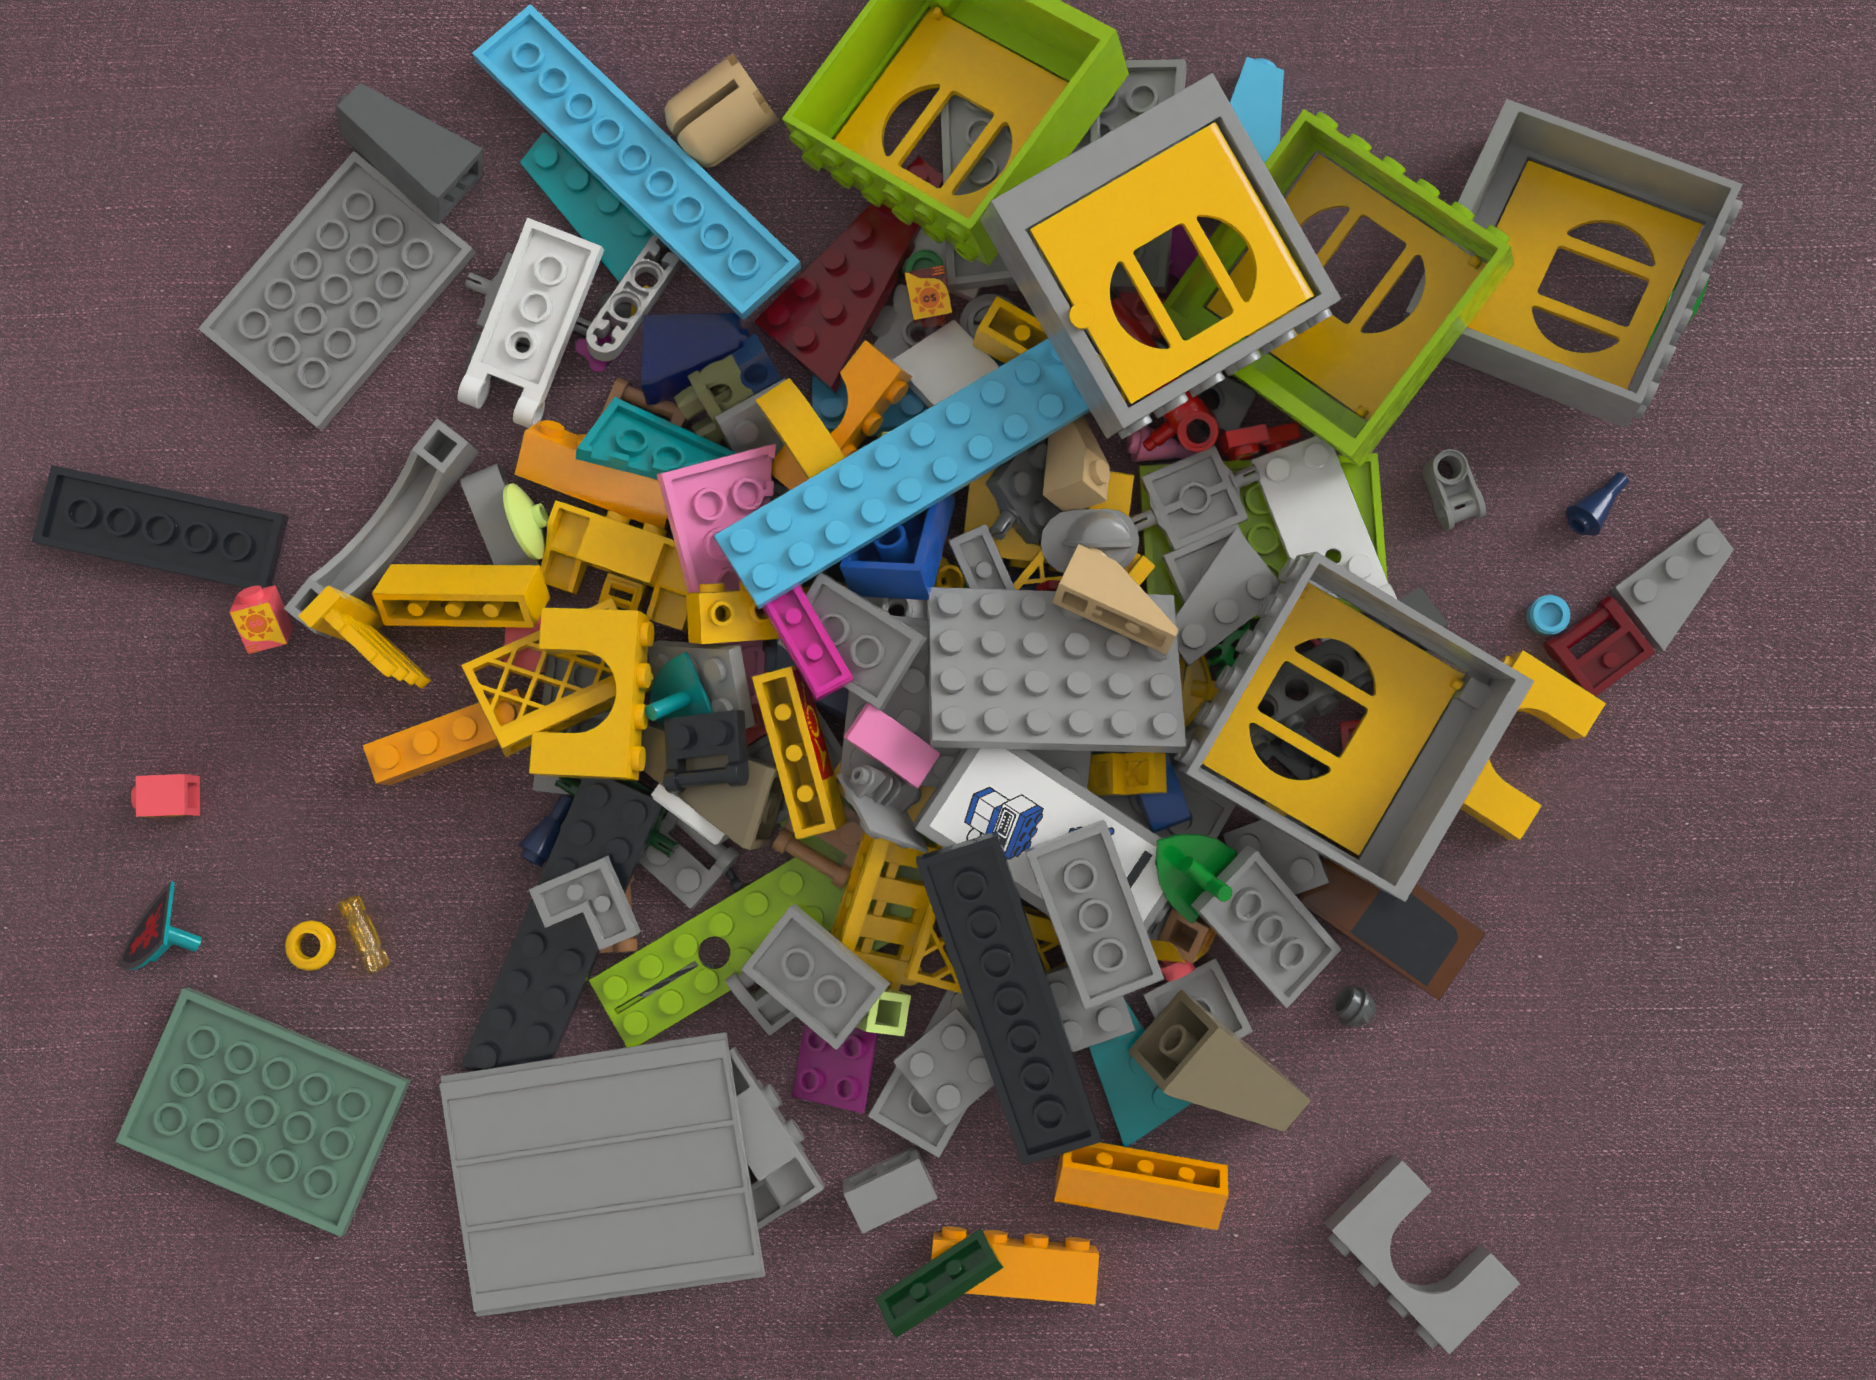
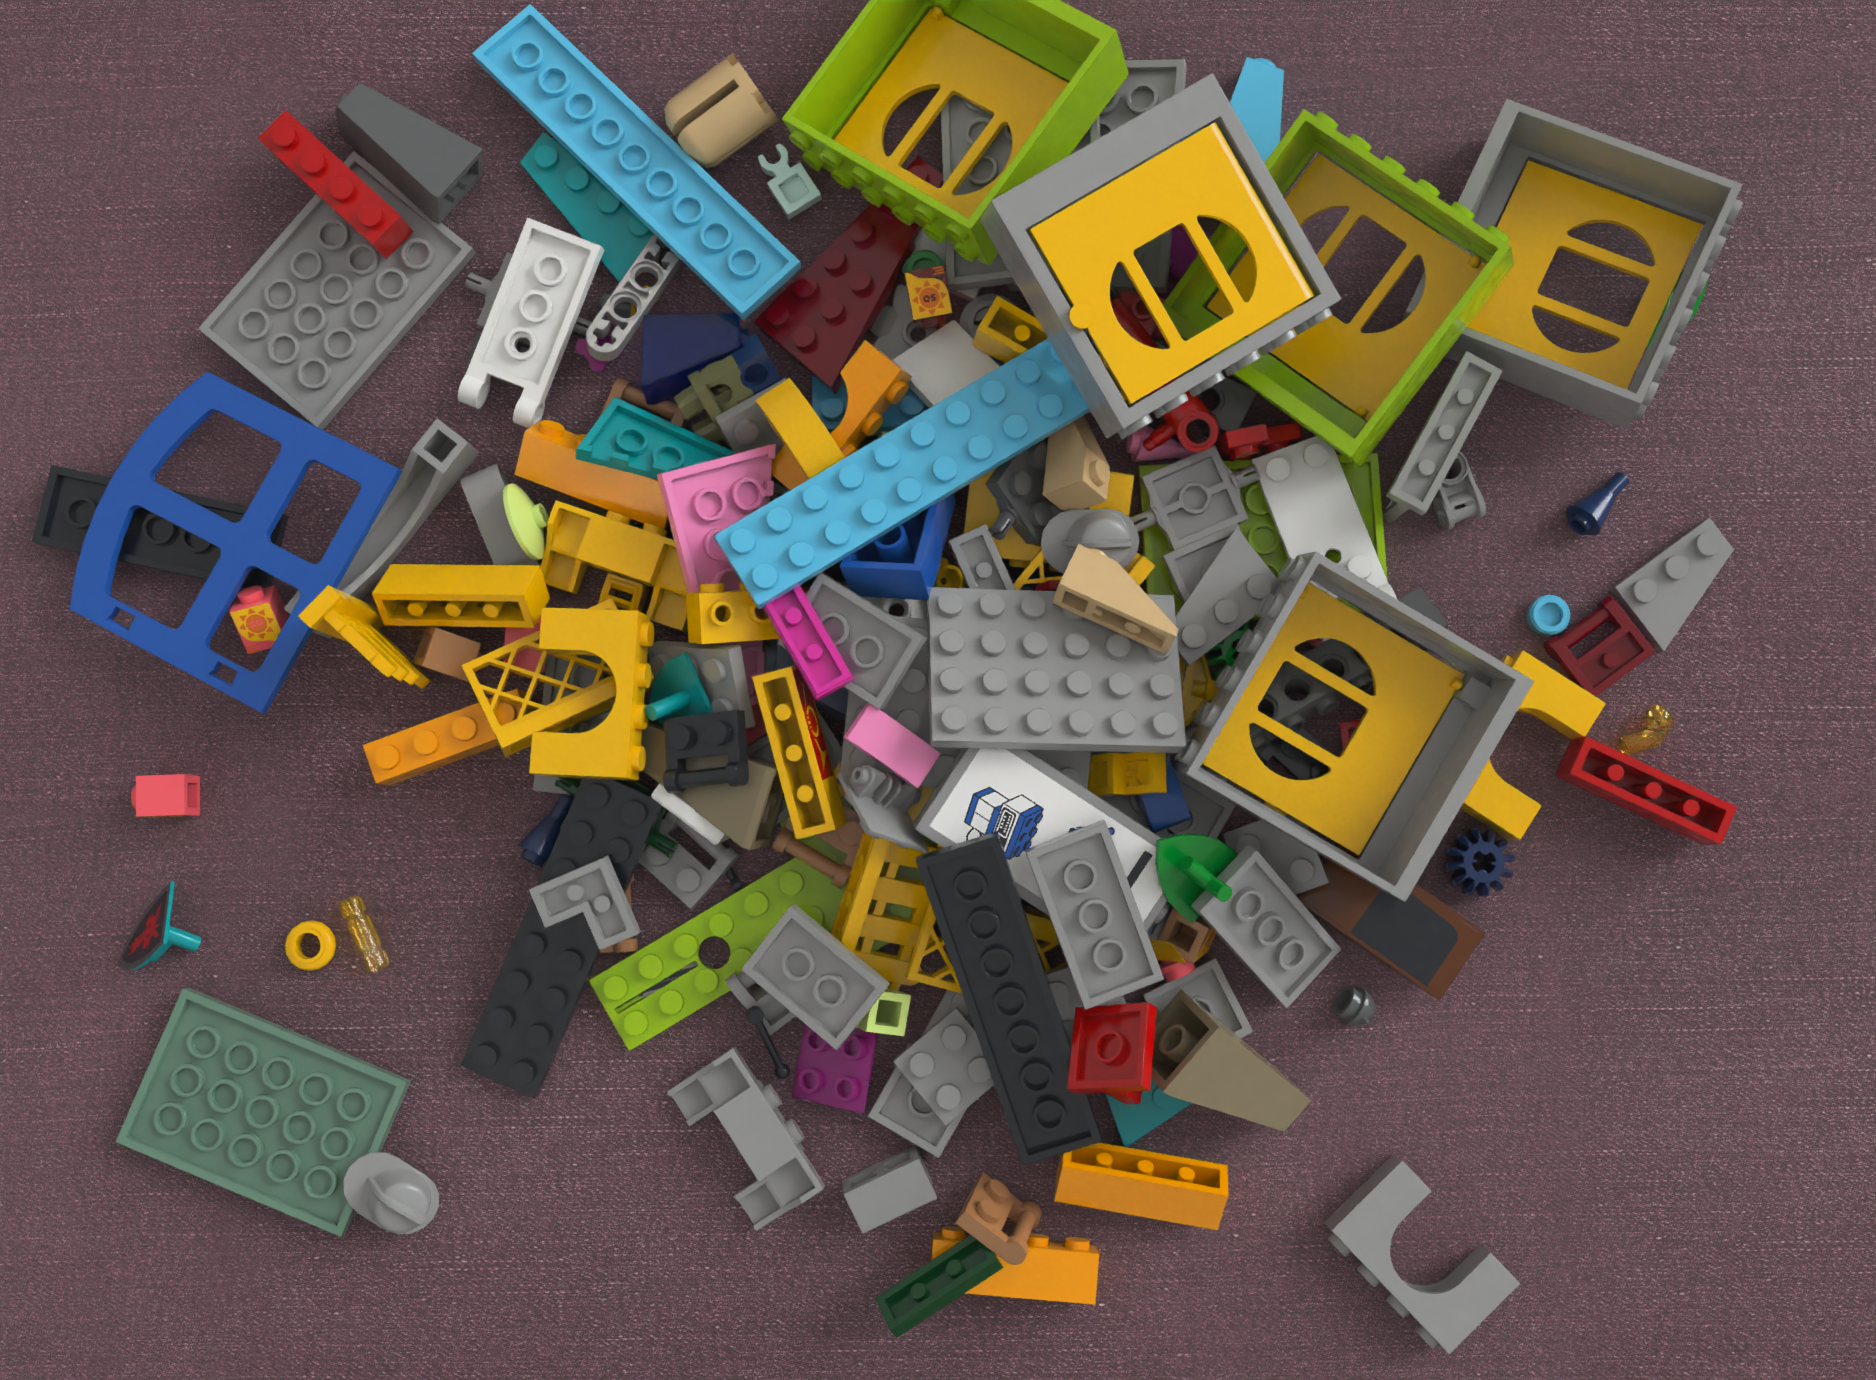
light grey door [439,1032,765,1317] -> none
none -> blue window [70,372,403,714]
none -> red brick [258,110,414,260]
none -> light grey piece [343,1152,439,1235]
none -> medium nougat brick [413,626,482,682]
none -> black hinge [746,1006,790,1079]
none -> light aqua plate [758,143,822,220]
none -> medium nougat plate [955,1172,1042,1265]
none -> red bracket [1067,1002,1157,1105]
none -> light grey fence [1382,351,1503,523]
none -> dark blue gear [1442,828,1515,897]
none -> red brick [1555,736,1737,845]
none -> clear yellow arm [1619,705,1673,755]

